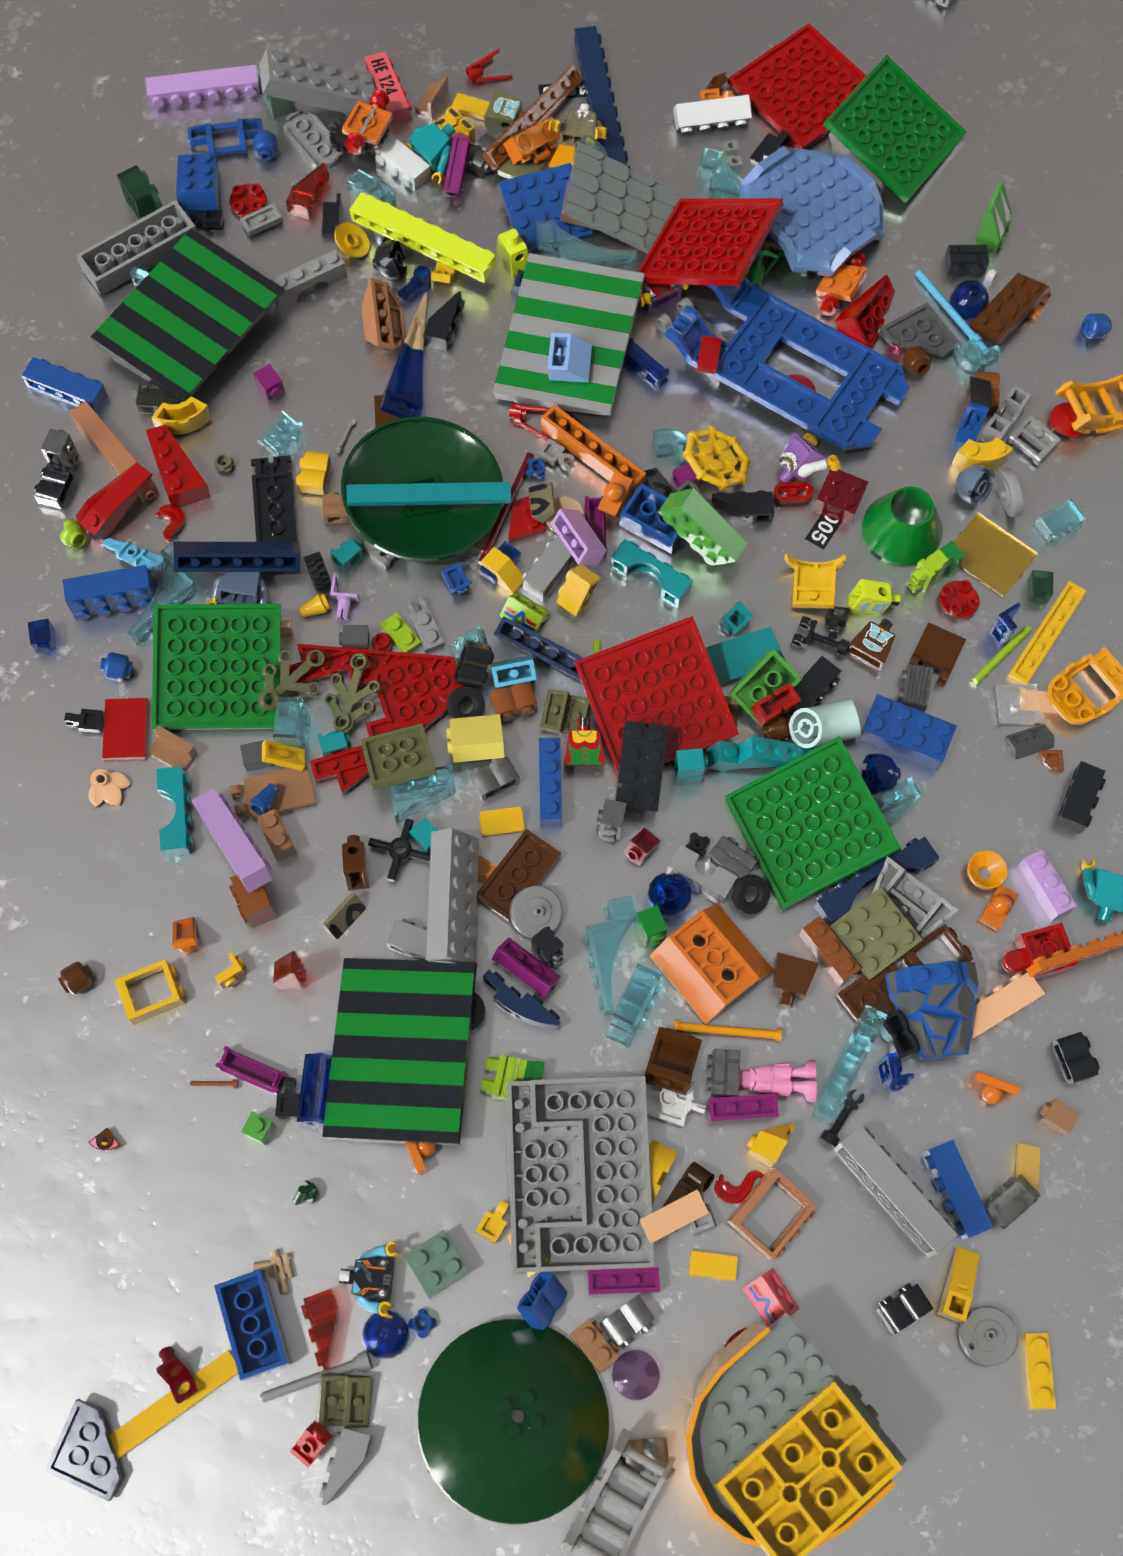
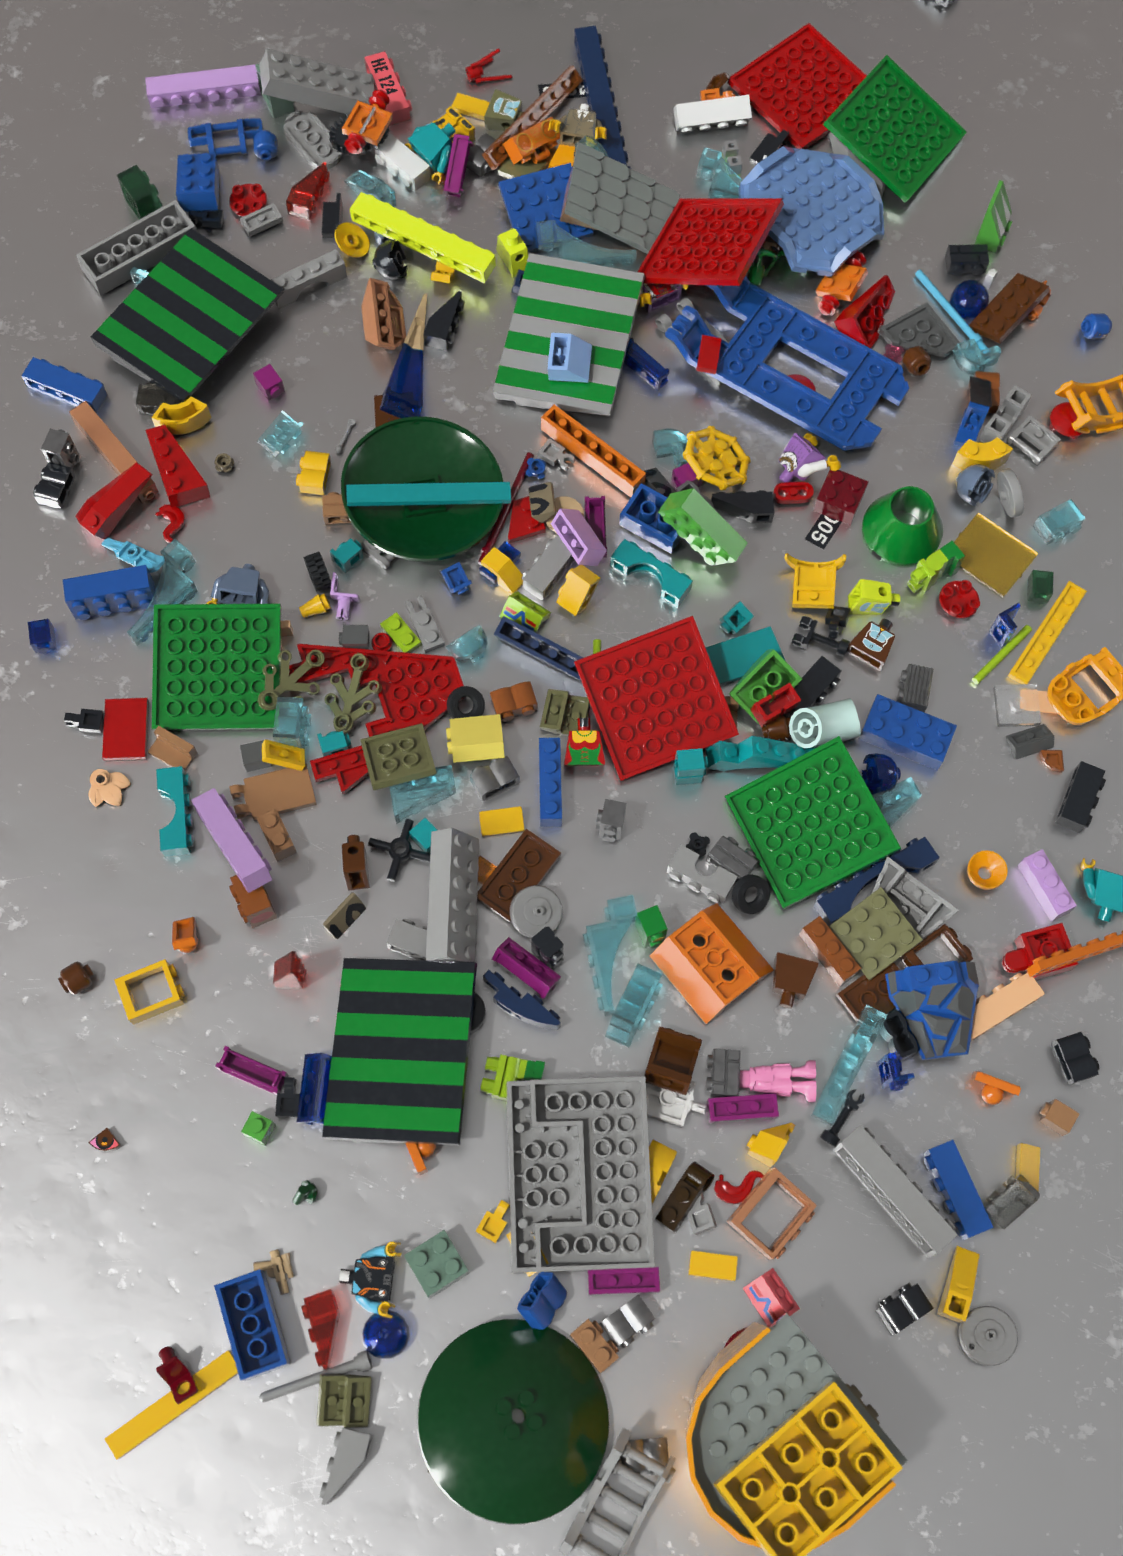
plate [44,1399,122,1501] -> none
lime animal [60,519,87,548] -> none
blue head [100,652,132,682] -> none
dark blue brick [173,541,301,572] -> none
dark orange piece [190,1079,239,1088] -> none
yellow bracket [215,952,246,989] -> none
blue cone [250,783,279,815] -> none
black hinge [251,455,298,542] -> none
red brick [290,1420,333,1467] -> none
clear blue pin [398,265,431,301] -> none
blue plate [408,1308,437,1338] -> none
medium nougat panel [415,75,449,119] -> none
black brick [454,640,494,689] -> none
medium azure brick [491,655,537,688] -> none
red plant [509,403,549,440] -> none
orange tile [597,472,634,518] -> none
clear purple dish [612,1350,660,1400] -> none
black piece [614,720,668,812] -> none
dark red bracket [624,827,661,866] -> none
light nougat sticker [639,1189,709,1244] -> none
clear blue cylinder [647,873,691,918] -> none
light orange bar [673,1020,782,1042] -> none
reddish brown flag [906,622,966,686] -> none
orange tile [978,885,1019,932] -> none
yellow plate [1022,1333,1056,1409] -> none

